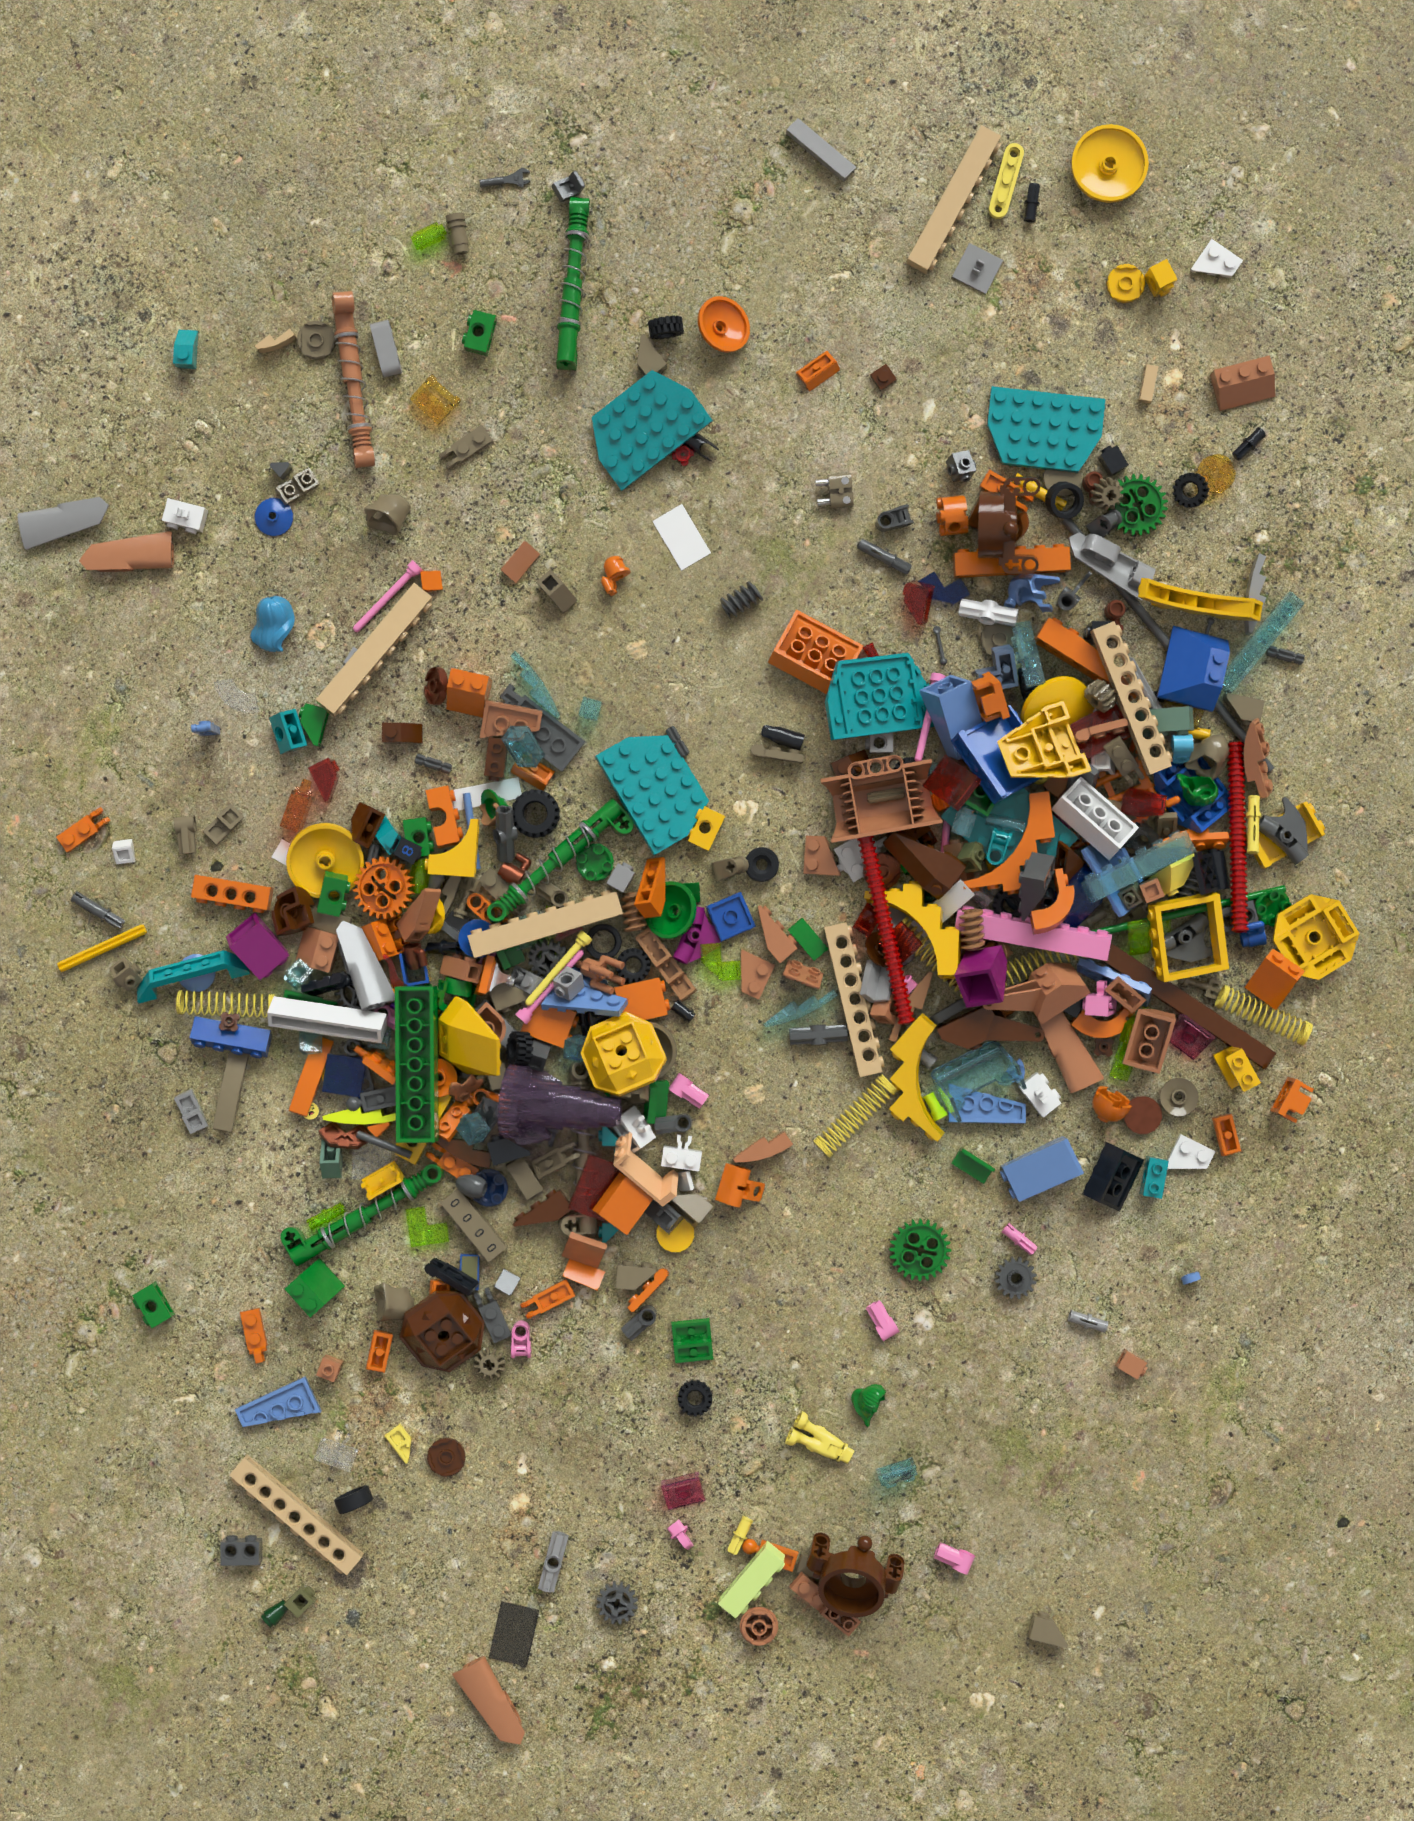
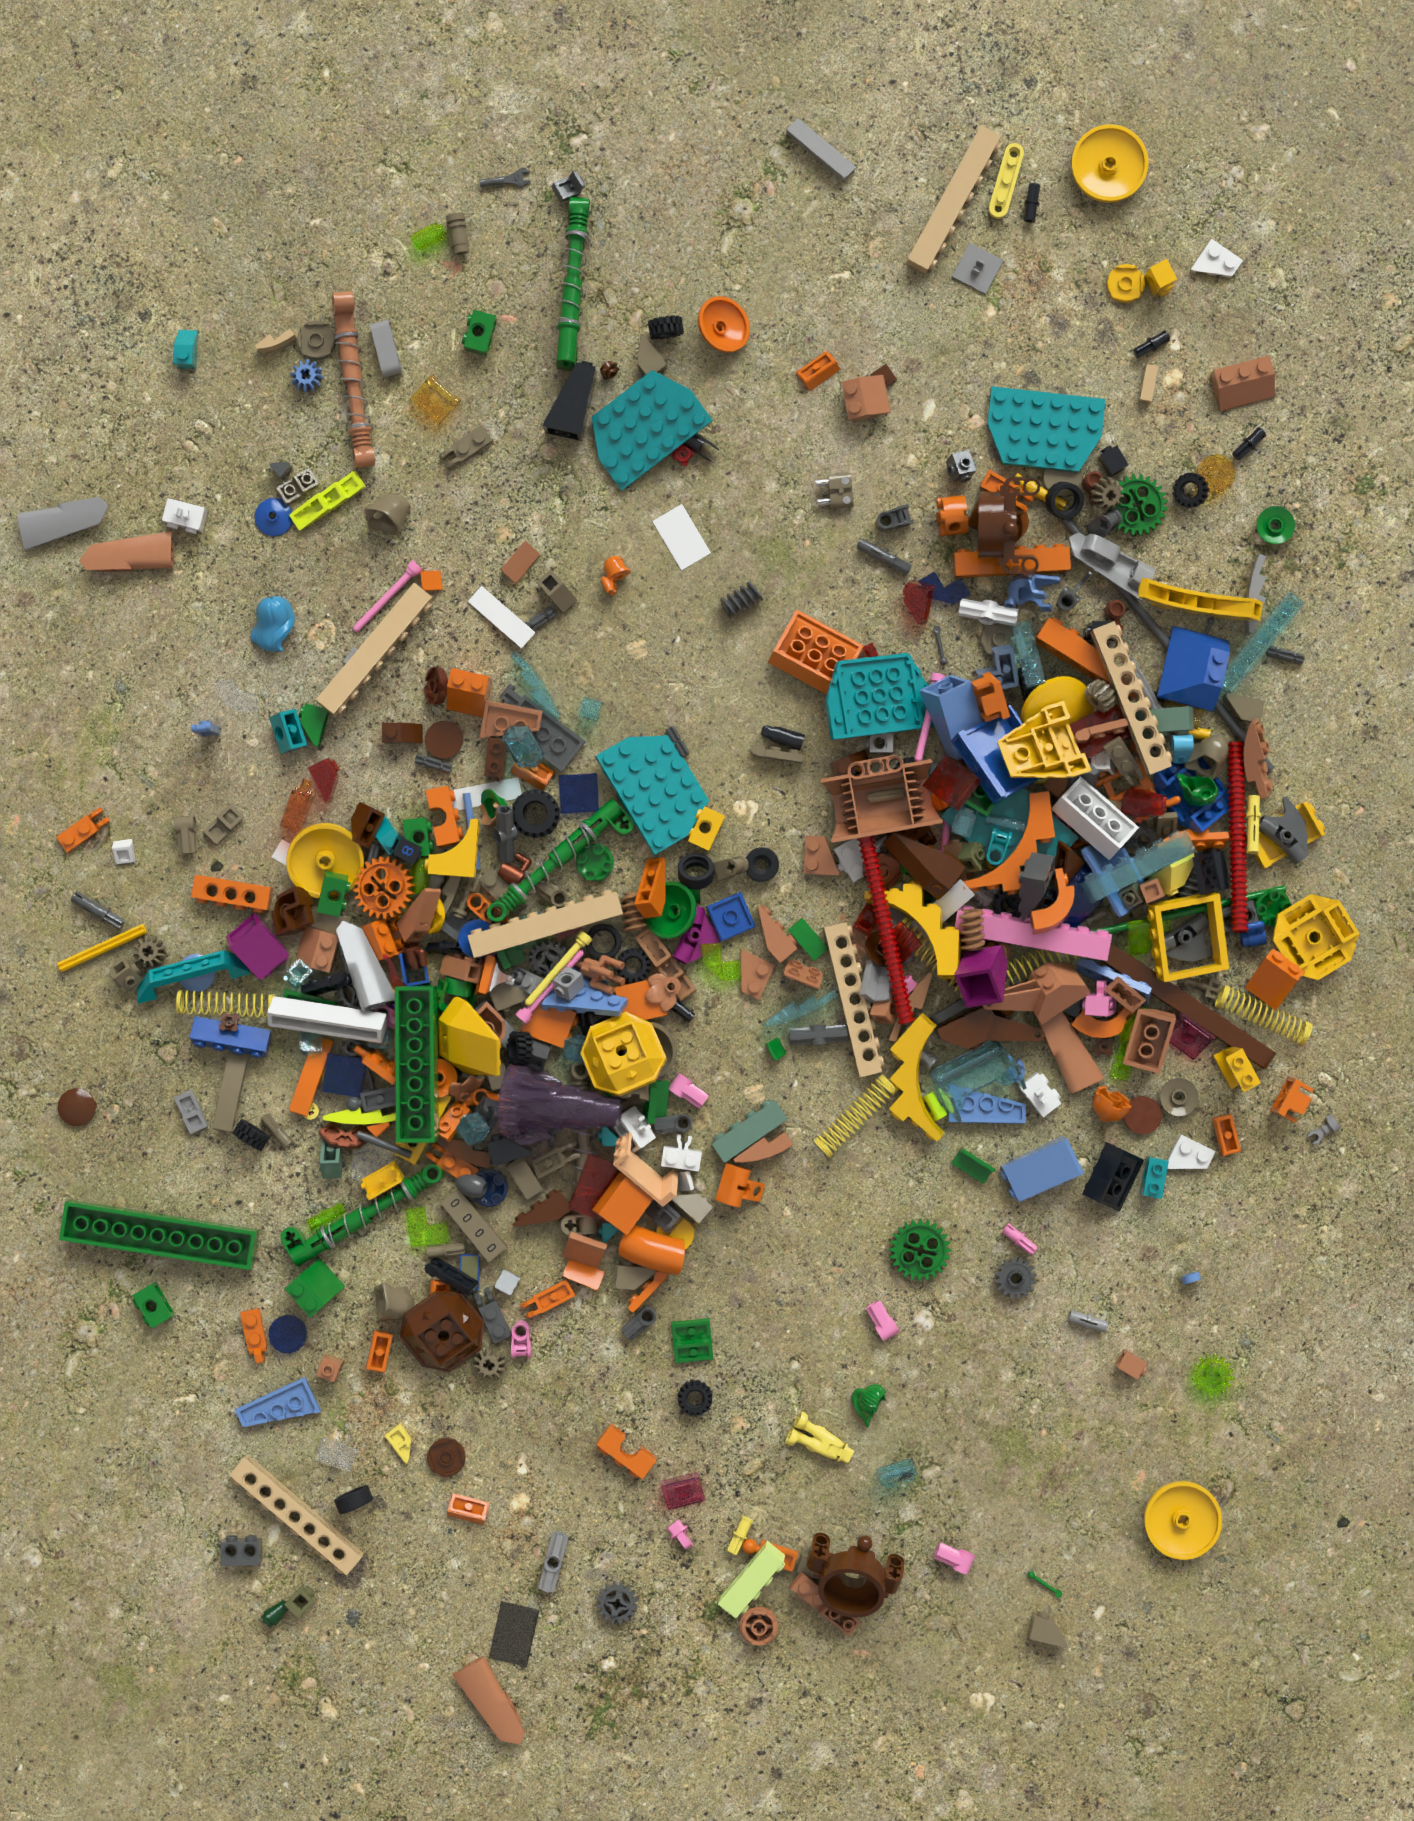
light grey brick [607,862,636,893] -> none
none -> reddish brown dish [58,1088,97,1126]
none -> green brick [59,1200,260,1270]
none -> dark tan gear [133,935,166,967]
none -> black tyre [232,1119,270,1151]
none -> dark tan axle [261,1113,293,1149]
none -> clear blue tile [268,1314,307,1354]
none -> neon yellow slope [289,471,366,531]
none -> medium blue gear [290,359,323,393]
none -> reddish brown tile [425,721,463,759]
none -> dark tan axle [427,1243,466,1259]
none -> orange slope [447,1493,490,1525]
none -> white sticker [468,586,535,648]
none -> dark grey axle [525,606,556,629]
none -> black slope [543,361,597,441]
none -> clear blue tile [559,773,599,814]
none -> orange arch [596,1423,657,1479]
none -> reddish brown plate [600,361,619,380]
none -> orange brick [619,1225,685,1275]
none -> nougat plate [645,974,681,1012]
none -> black tyre [678,853,714,890]
none -> sand green brick [711,1099,788,1163]
none -> green slope [765,1038,786,1061]
none -> nougat slope [841,375,891,422]
none -> green hinge [1028,1571,1062,1598]
none -> black axle [1133,330,1170,358]
none -> yellow dish [1144,1481,1222,1560]
none -> clear neon green gear [1191,1354,1234,1397]
none -> green dish [1256,506,1295,544]
none -> light grey piece [1307,1114,1341,1144]

